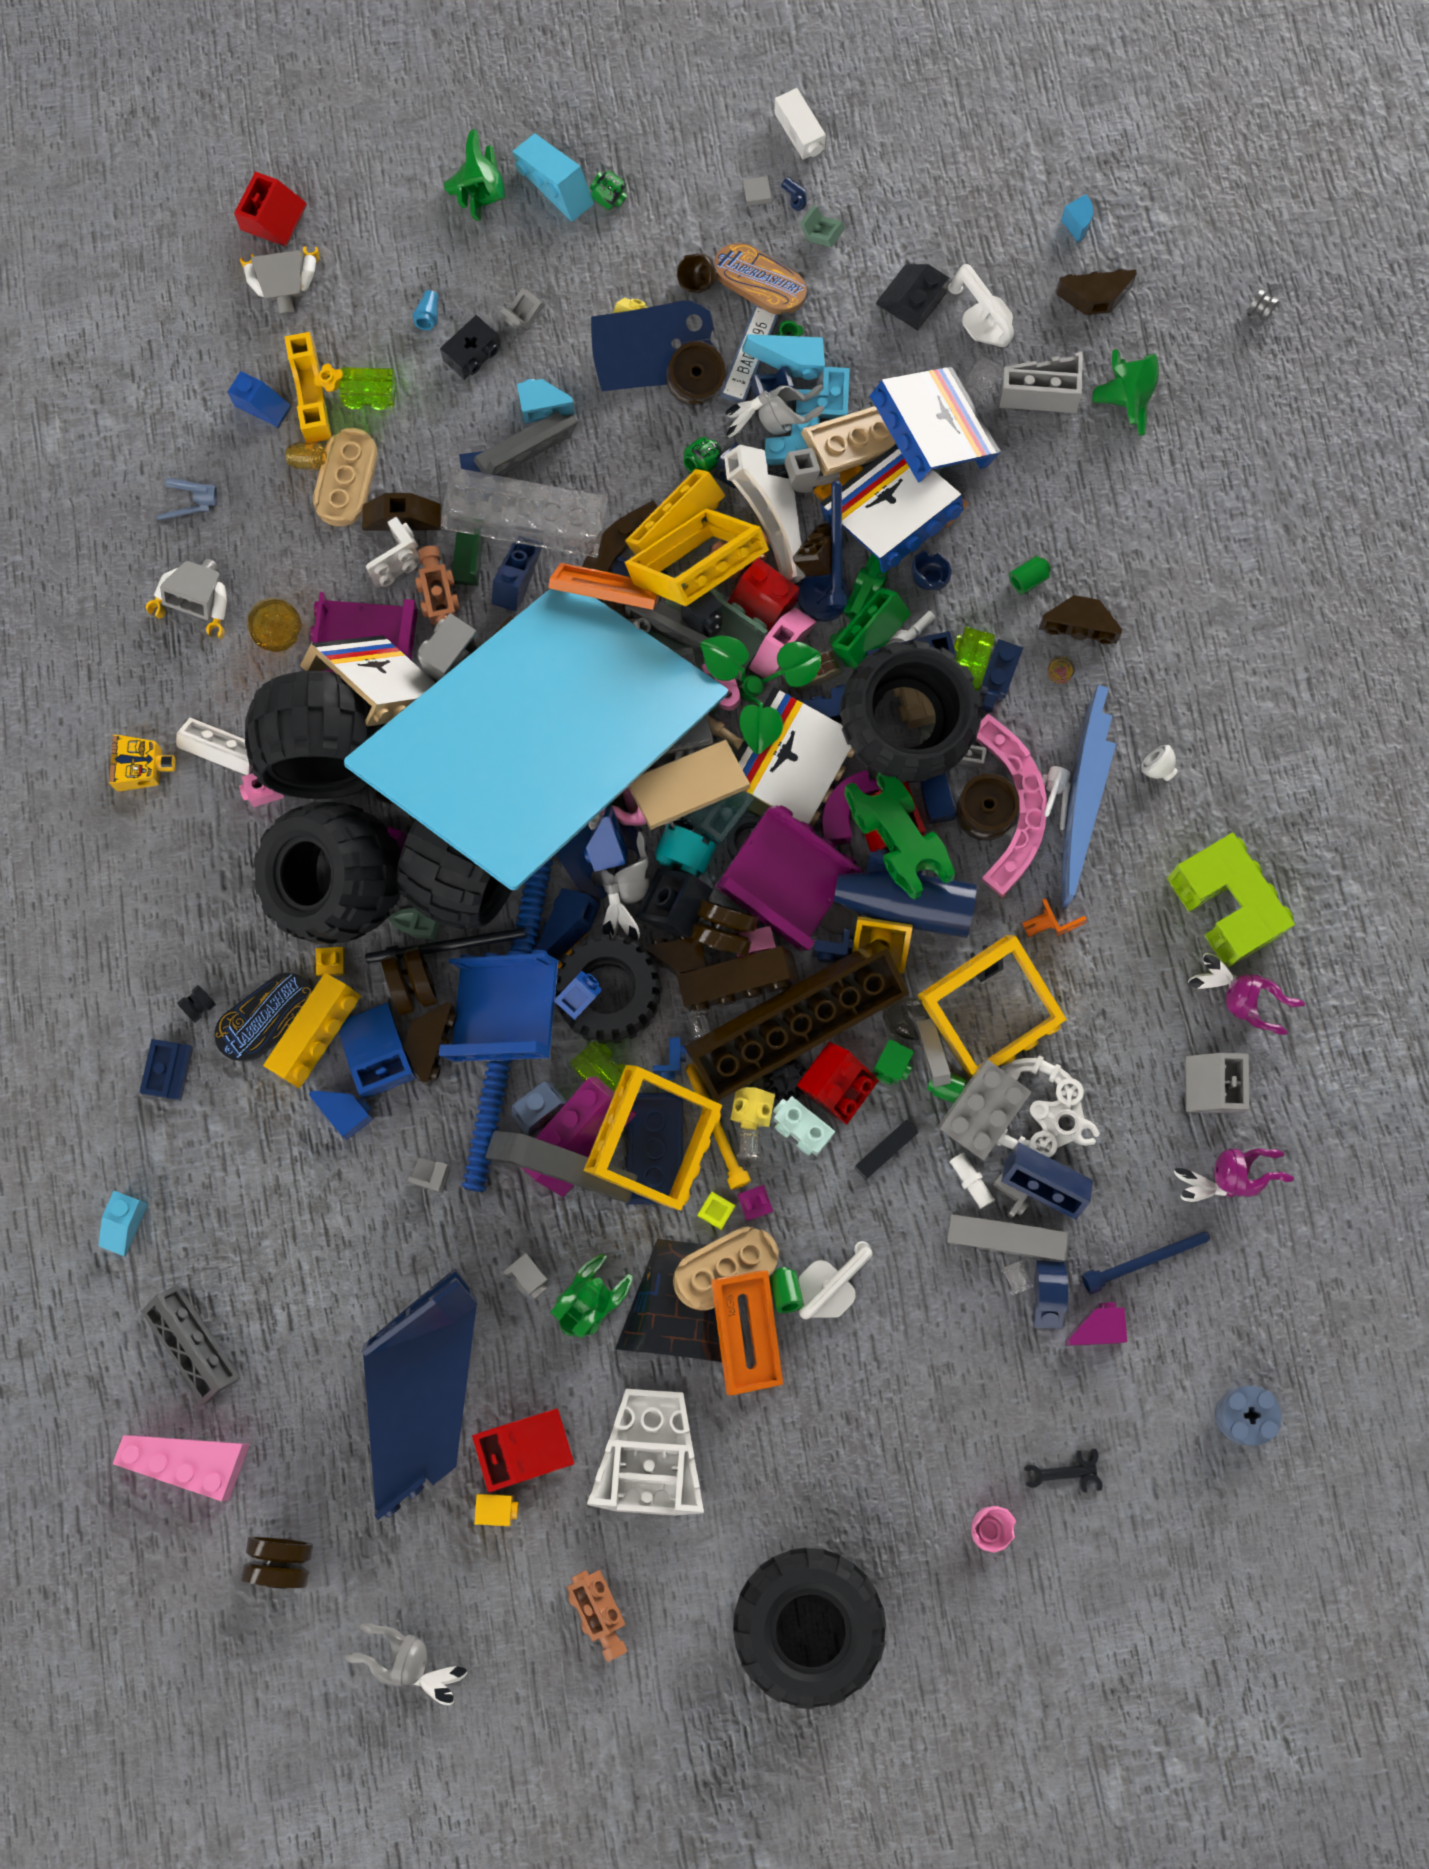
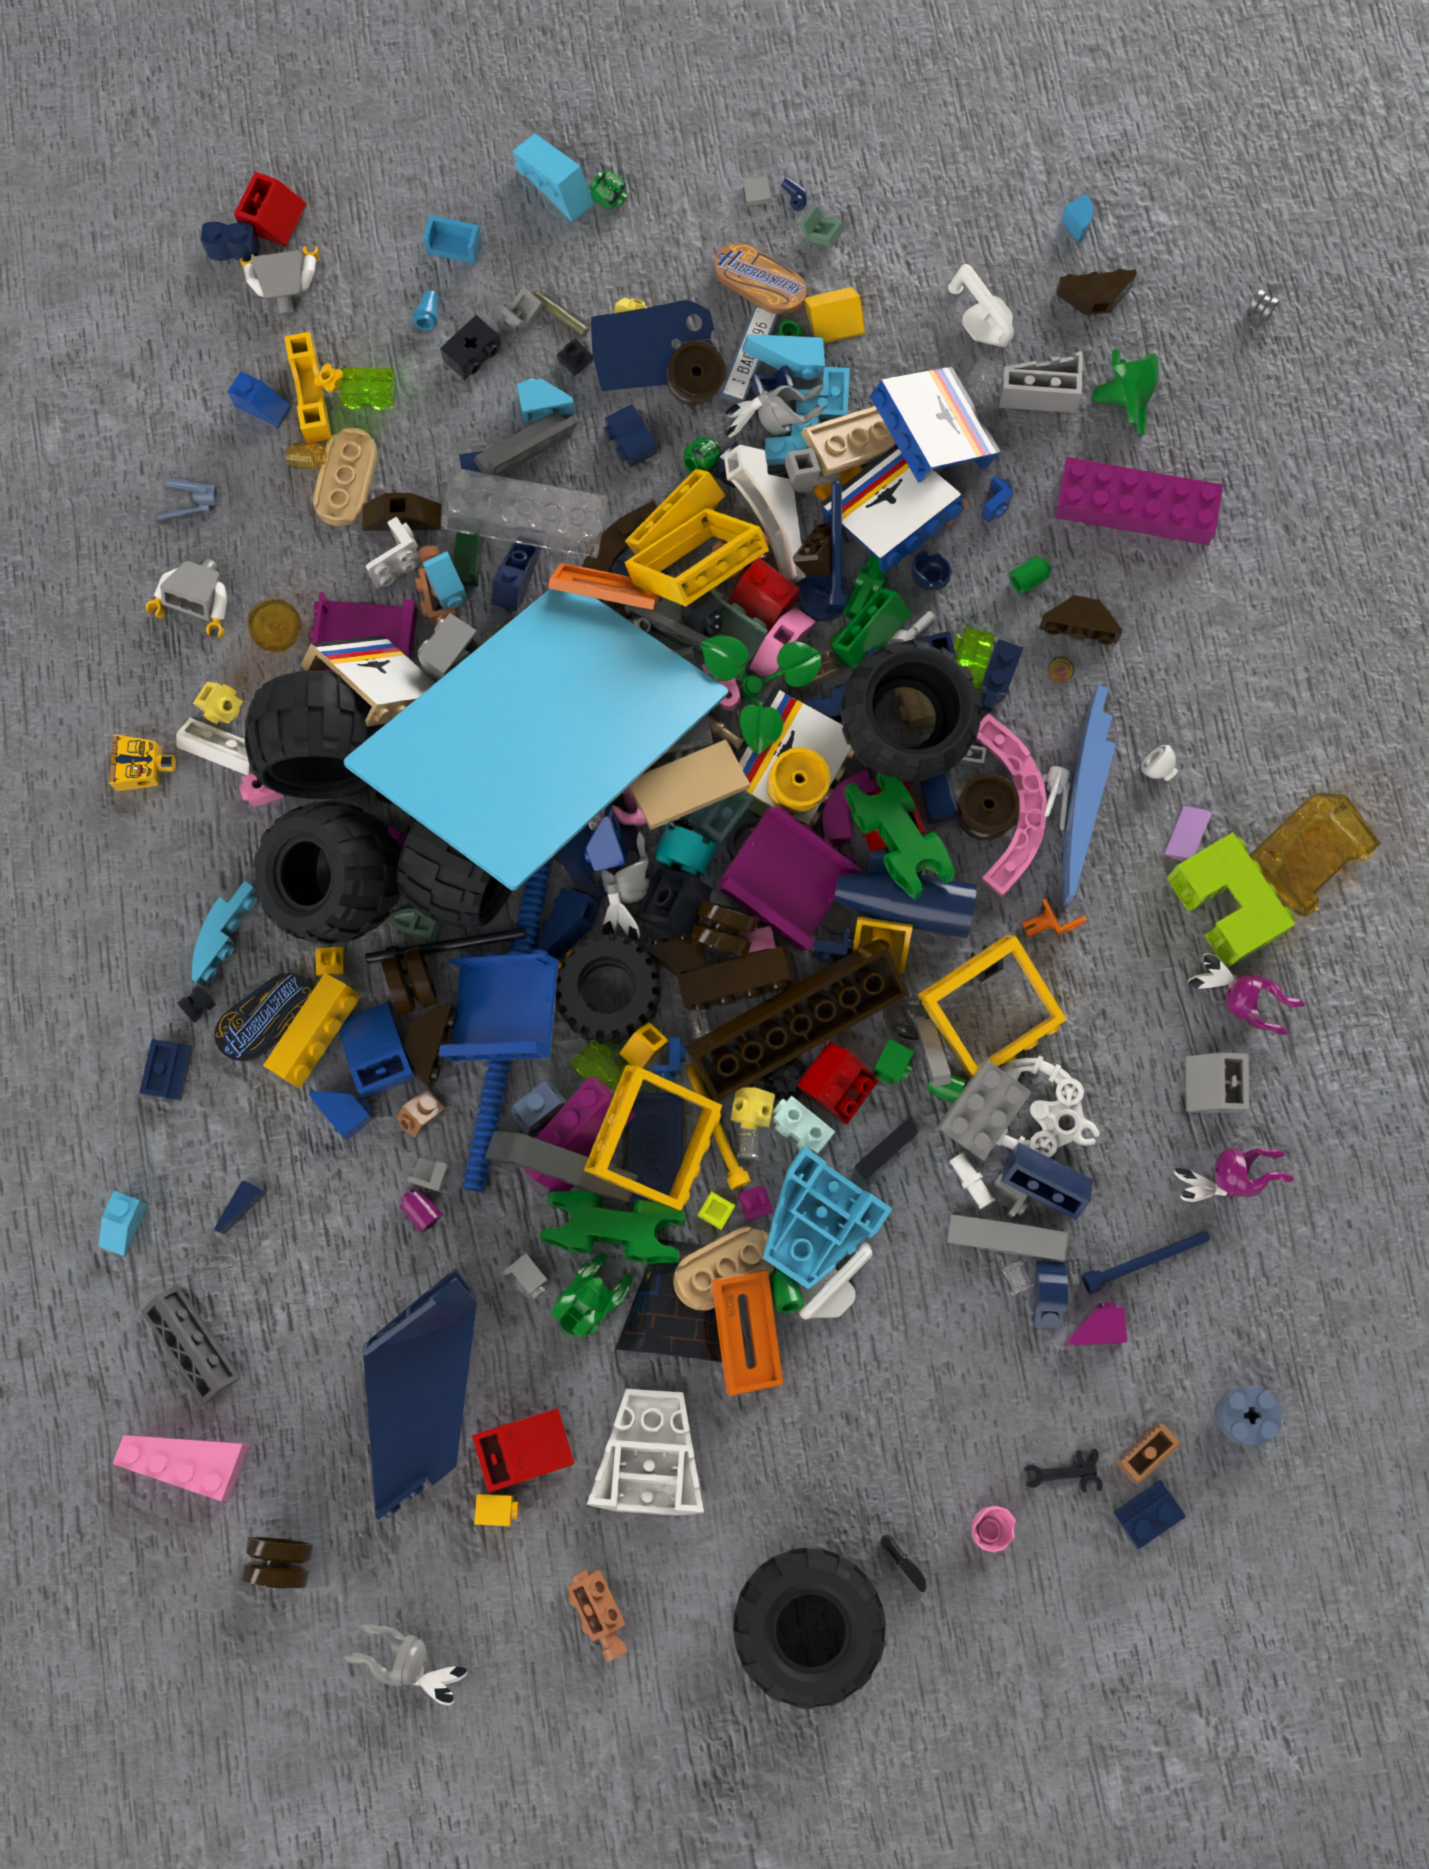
green piece [444,129,505,221] -> none
blue bracket [554,971,602,1020] -> none
dark brown hair [677,253,717,293] -> none
white brick [774,88,826,160] -> none
black slope [876,264,950,331] -> none
none -> medium azure slope [192,881,258,987]
none -> light yellow brick [193,681,243,724]
none -> dark blue brick [201,222,260,262]
none -> dark blue slope [214,1180,266,1234]
none -> medium nougat bracket [397,1088,446,1138]
none -> magenta brick [400,1188,443,1233]
none -> dark azure panel [423,215,482,264]
none -> medium azure slope [423,551,467,610]
none -> olive piece [533,290,589,337]
none -> green piece [540,1190,686,1264]
none -> black tile [557,339,593,376]
none -> dark blue brick [603,404,658,467]
none -> yellow brick [619,1022,669,1069]
none -> medium azure wedge [762,1146,892,1289]
none -> yellow wheel [766,747,831,815]
none -> yellow slope [804,287,865,344]
none -> black piece [881,1535,927,1592]
none -> blue bracket [981,475,1014,523]
none -> magenta brick [1054,457,1223,545]
none -> dark blue plate [1112,1480,1186,1549]
none -> medium nougat brick [1115,1424,1181,1484]
none -> lavender slope [1164,806,1212,862]
none -> clear yellow windscreen [1249,792,1381,917]

